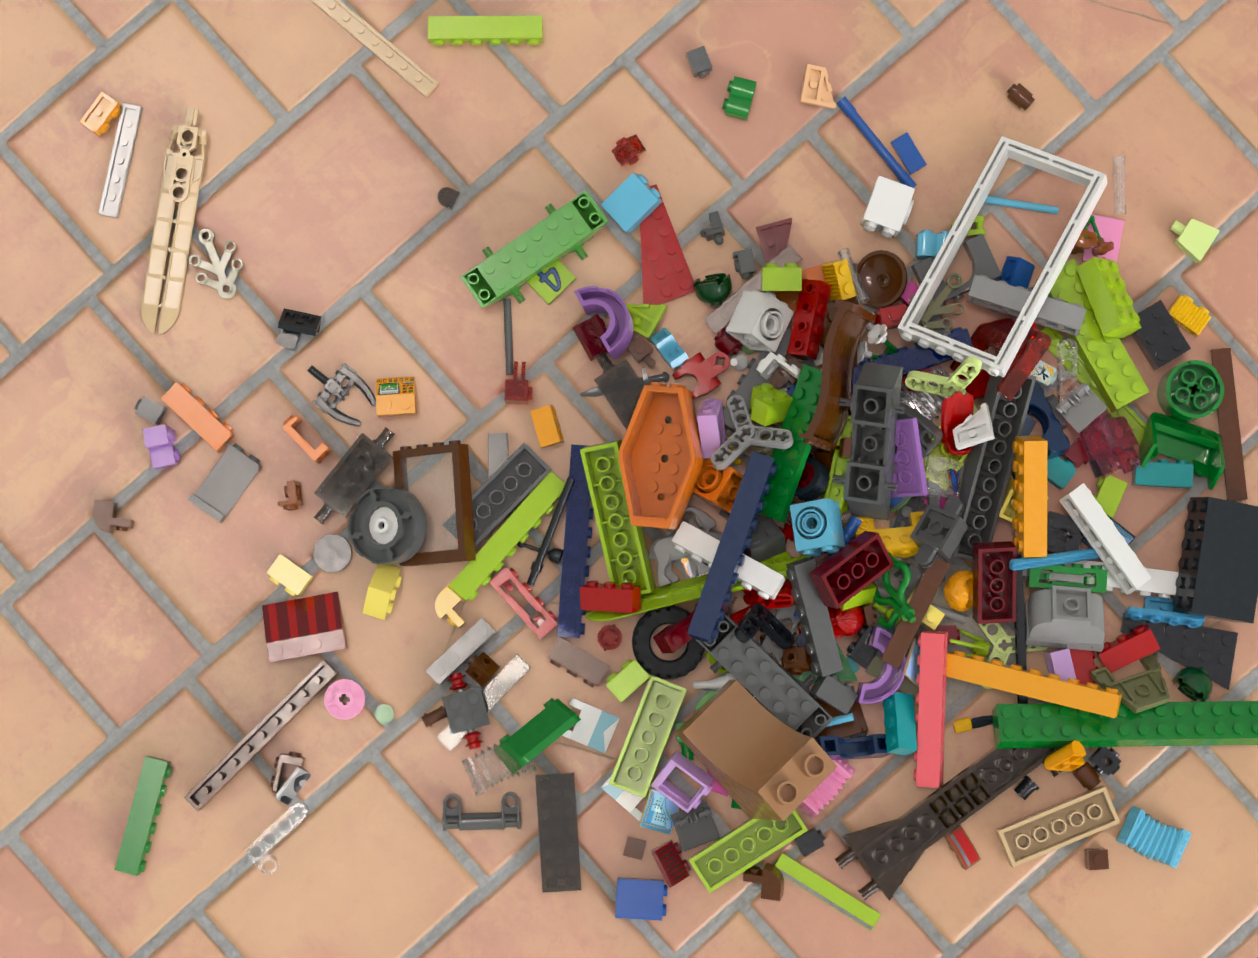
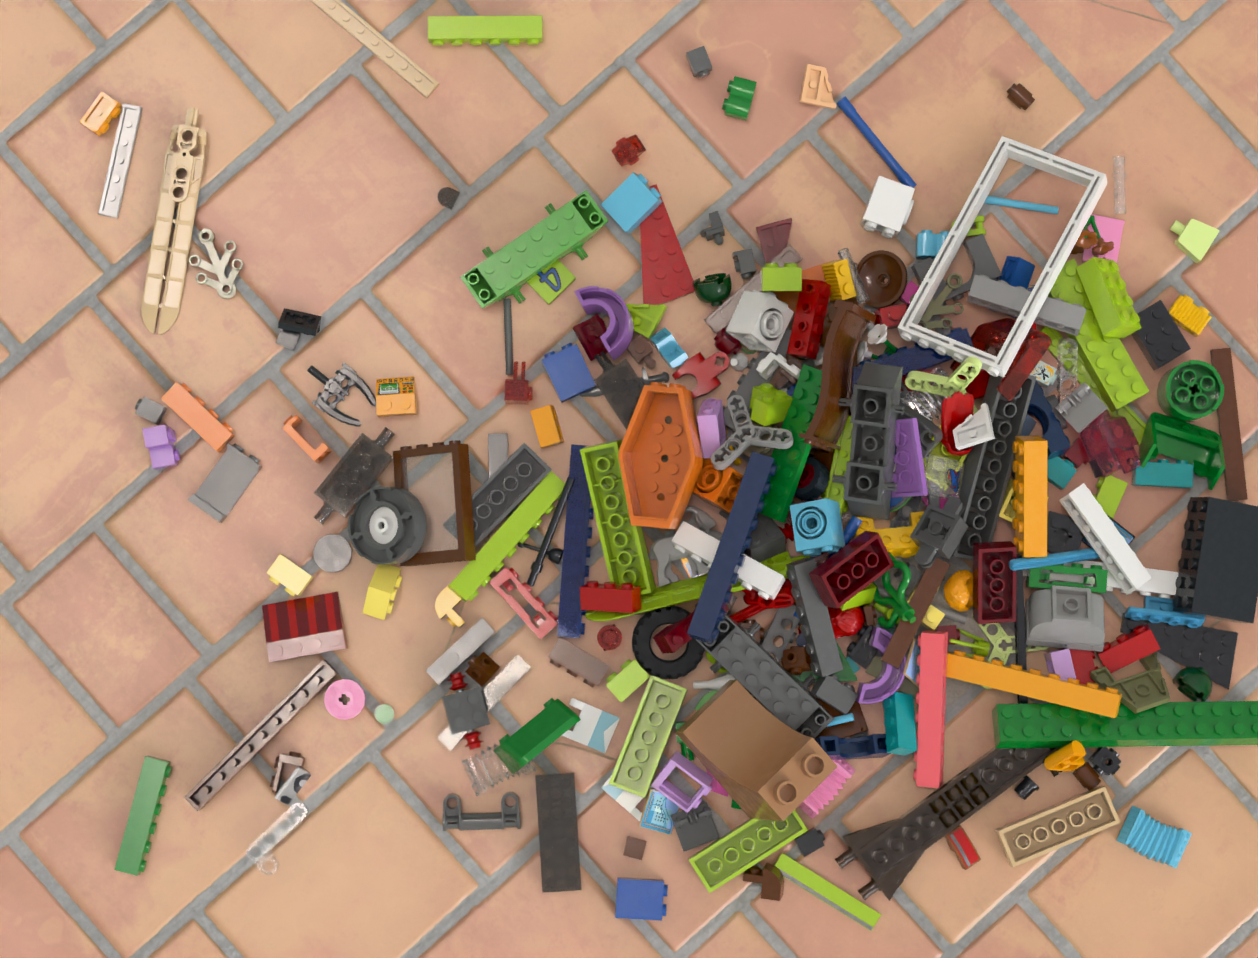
brick [93,500,134,534] -> none
dark orange bracket [278,480,303,511] -> none
reddish brown pin [421,706,447,727] -> none
dark red slope [651,840,691,888] -> none
black beam [734,603,795,650] -> none
reddish brown tile [839,437,852,459] -> none
blue tile [891,132,927,175] -> none
piece [953,715,993,734] -> none
reddish brown brick [1084,848,1109,870] -> none
none -> blue brick [542,343,596,403]

